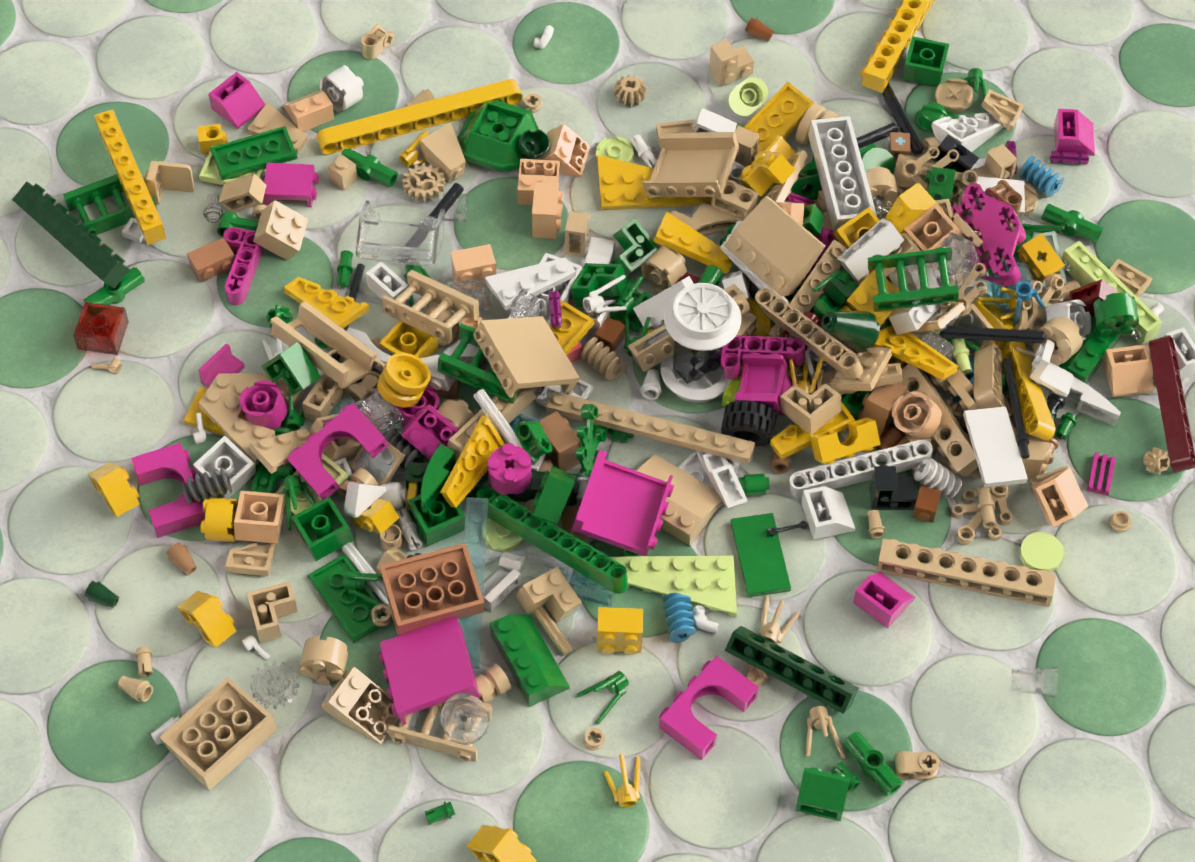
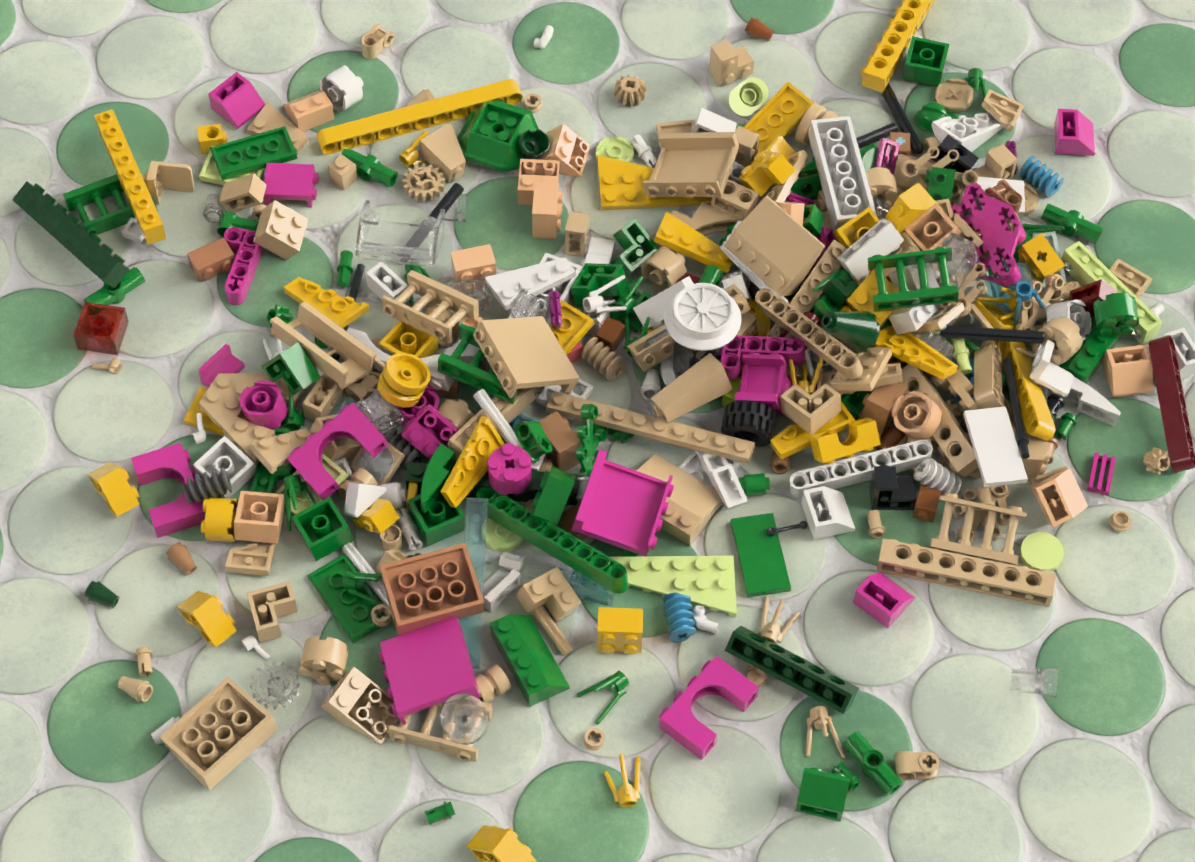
magenta axle [1050,151,1089,165] -> none
none -> tan slope [651,353,732,422]
none -> dark pink tile [874,138,900,175]
none -> tan fence [929,492,1027,565]

